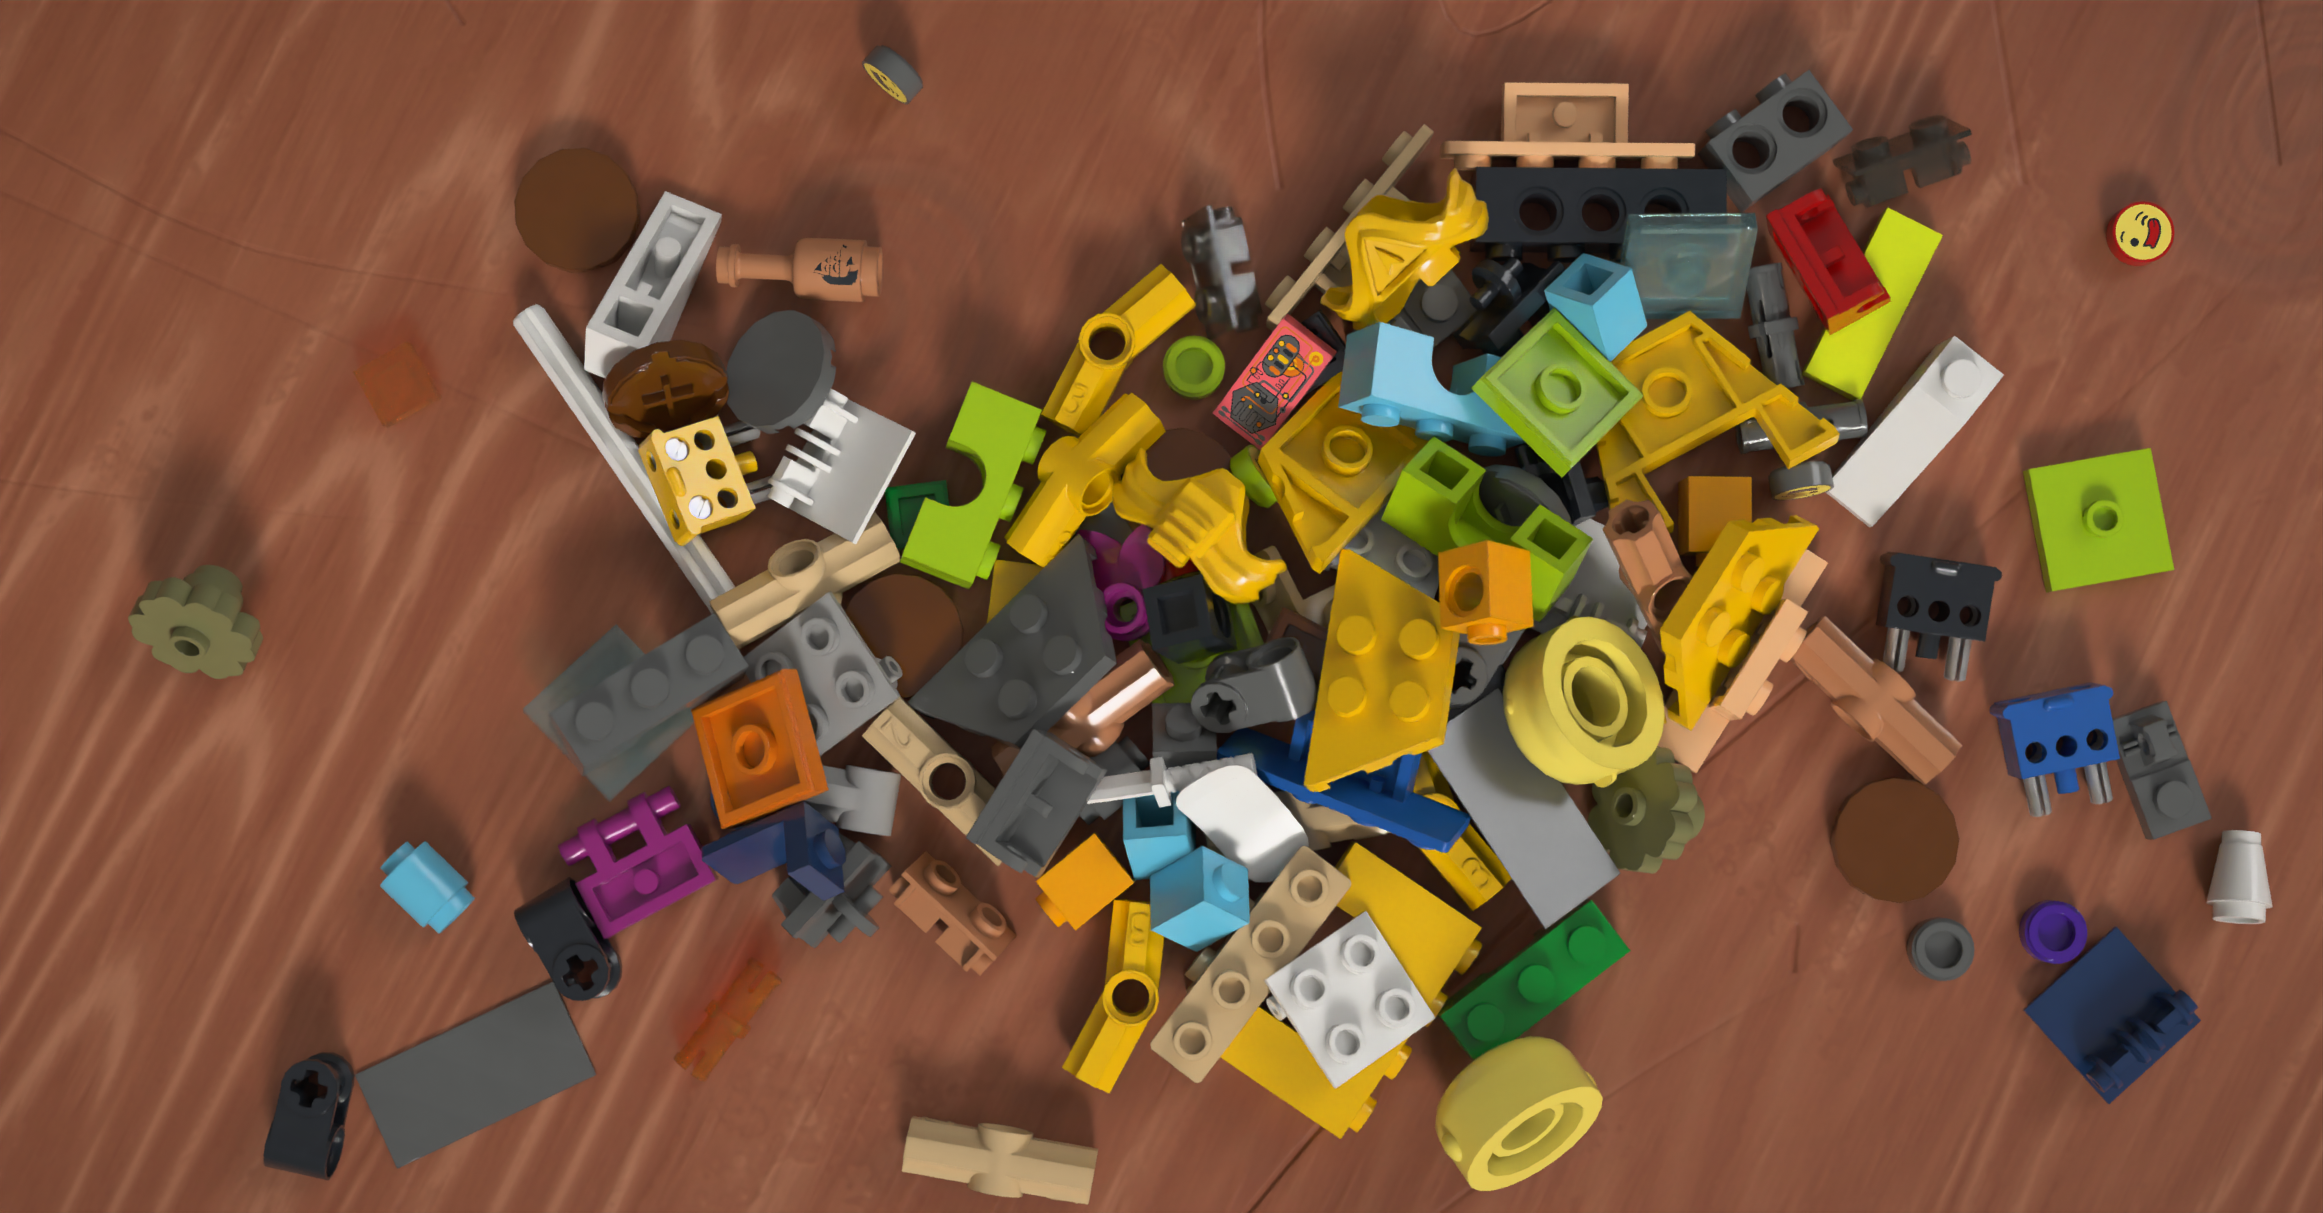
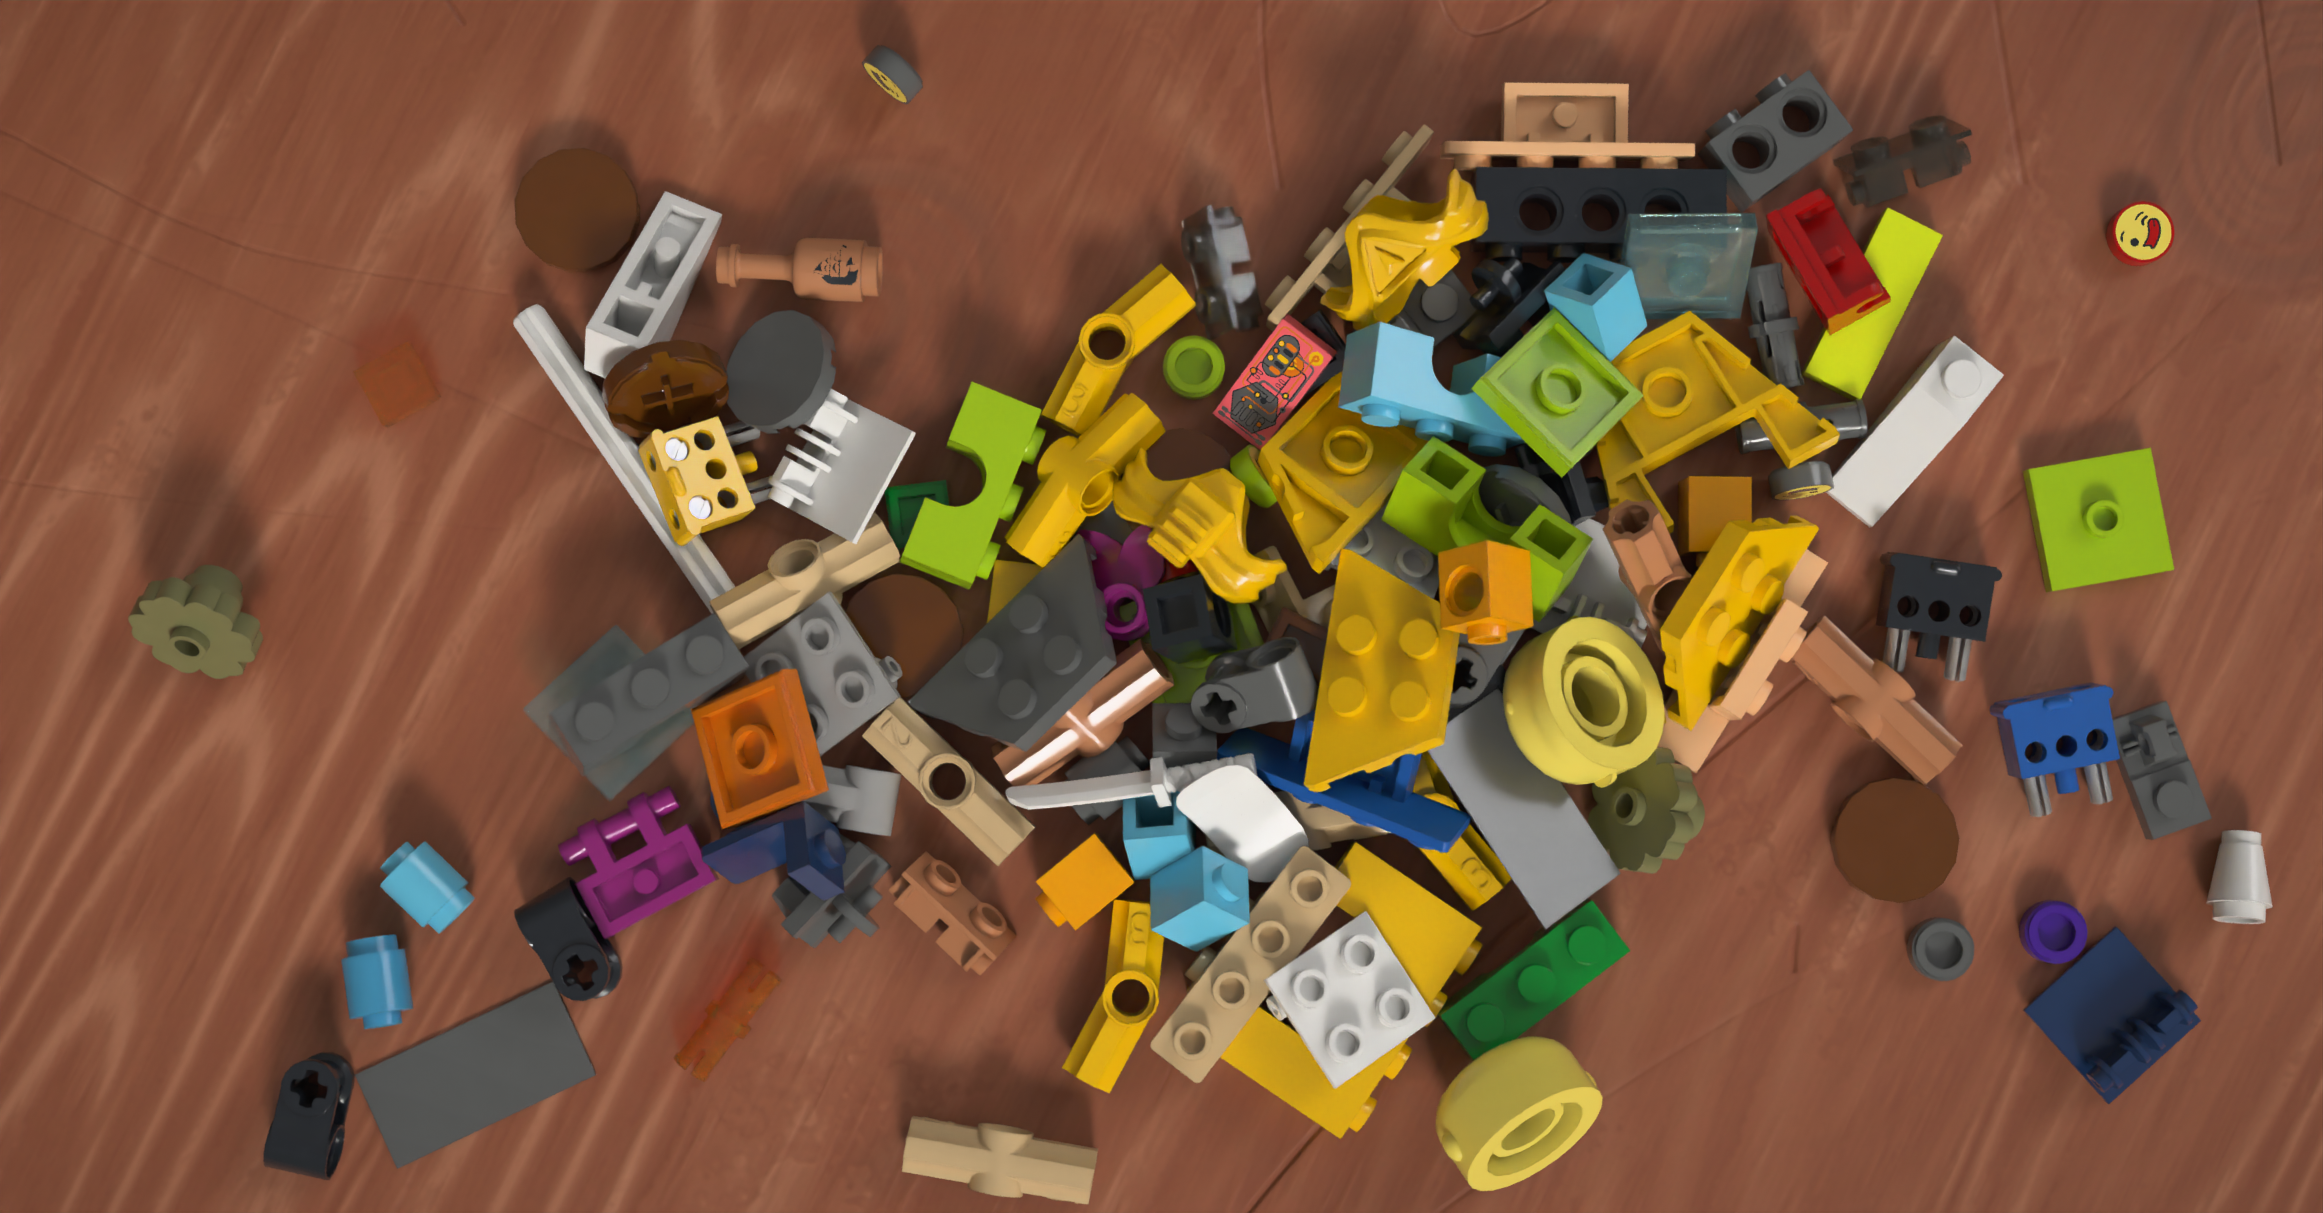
dark grey hinge [965,729,1108,878] -> none
none -> dark azure brick [341,935,414,1030]

